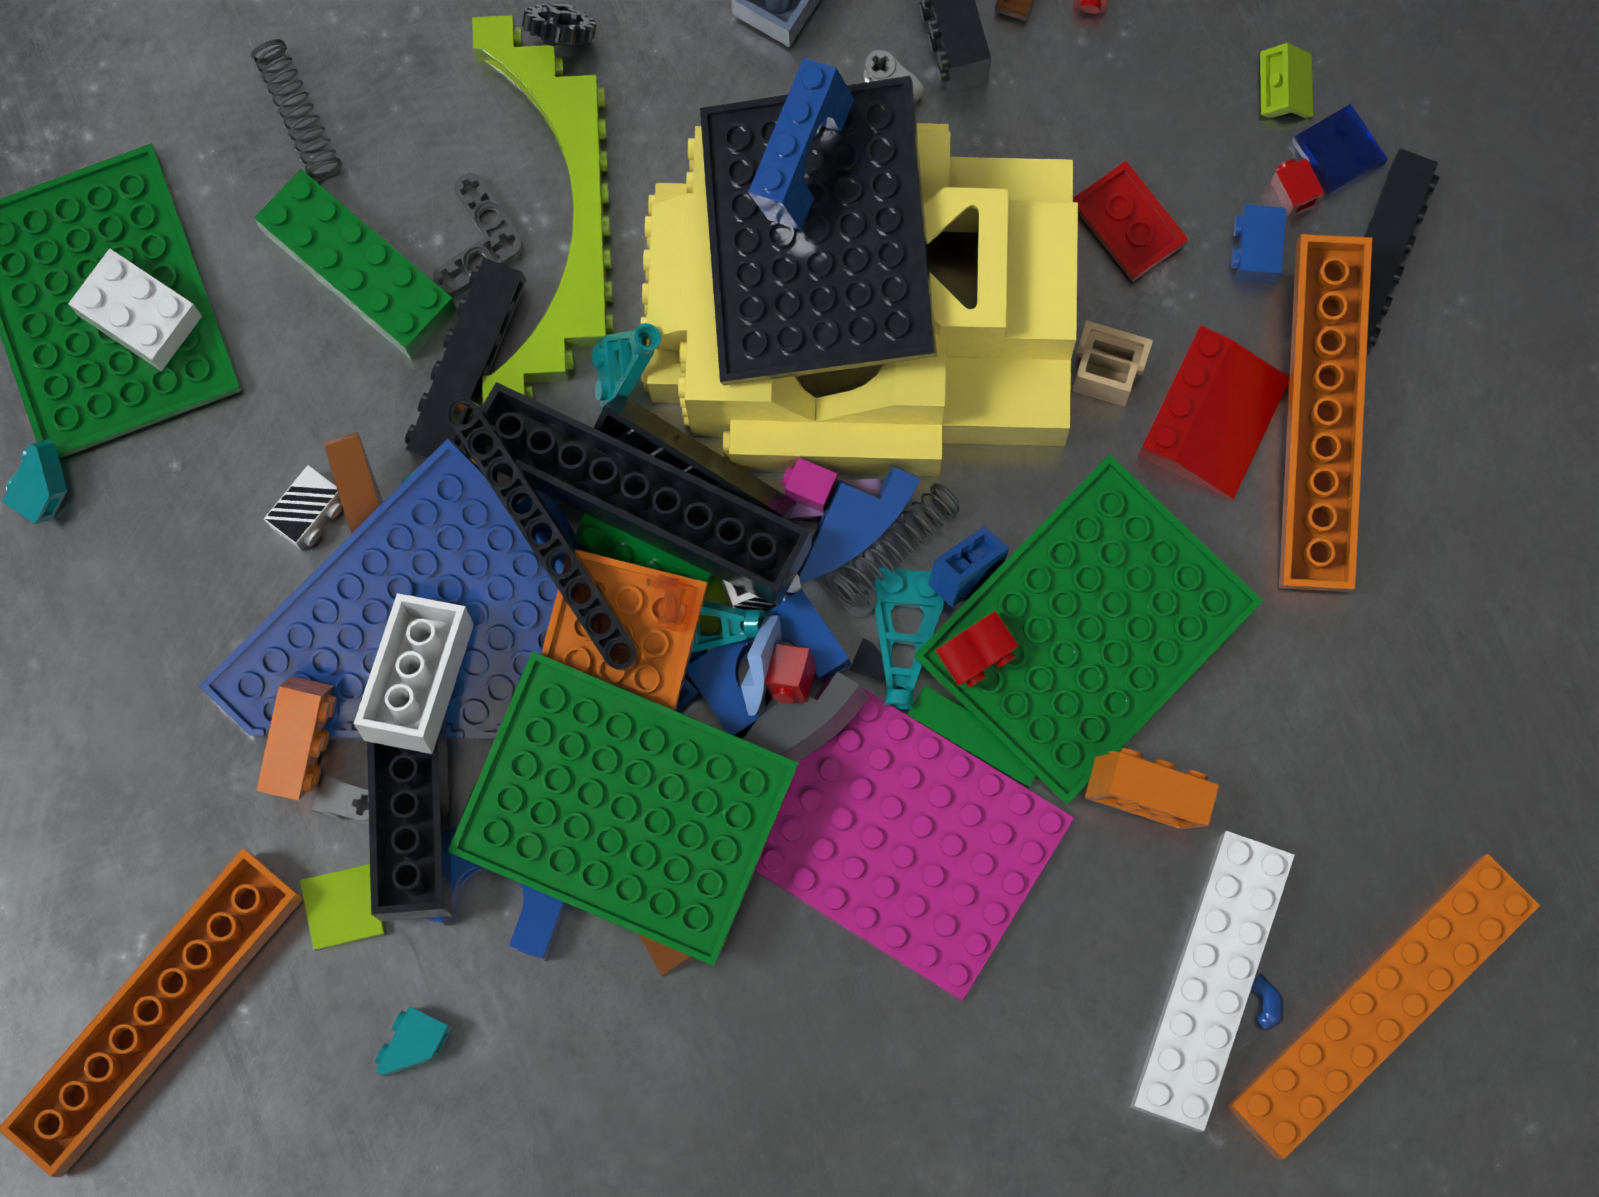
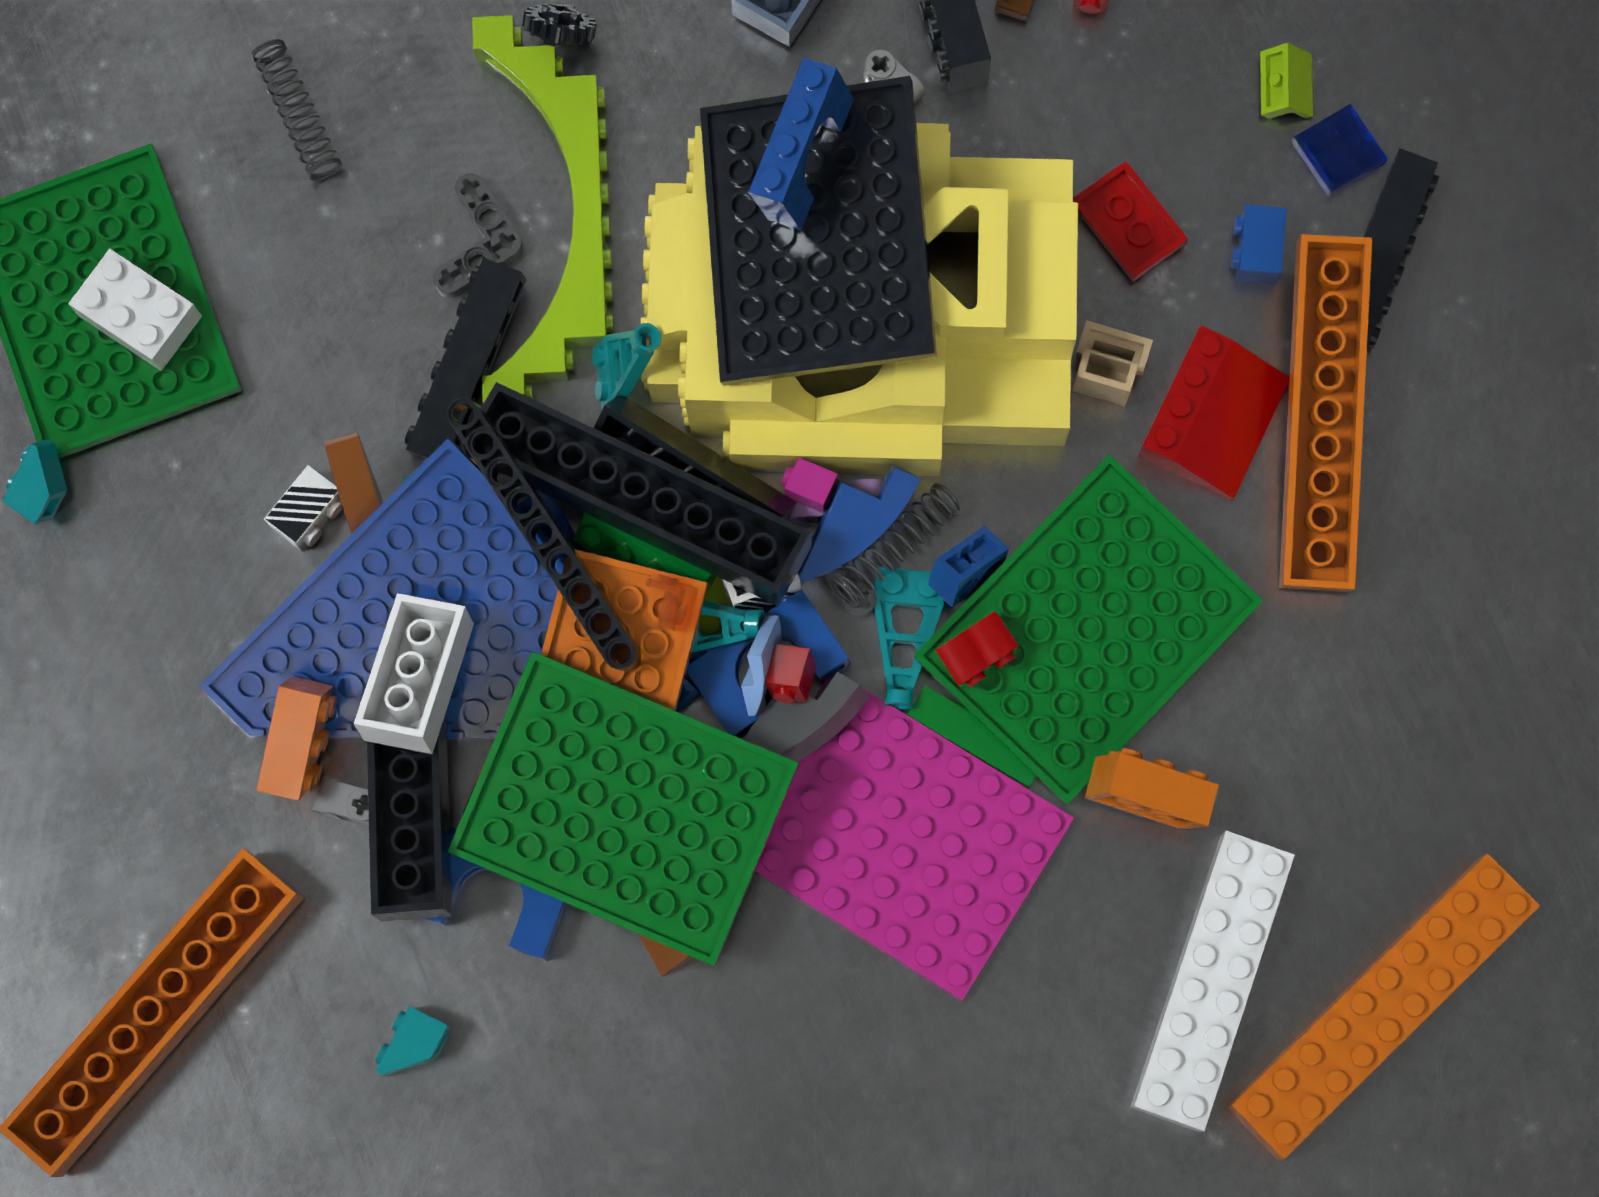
green brick [254,169,457,359] -> none
lime tile [300,864,386,951] -> none
black tile [850,638,885,685] -> none
blue arm [1251,973,1283,1029] -> none
red brick [1271,157,1324,218] -> none

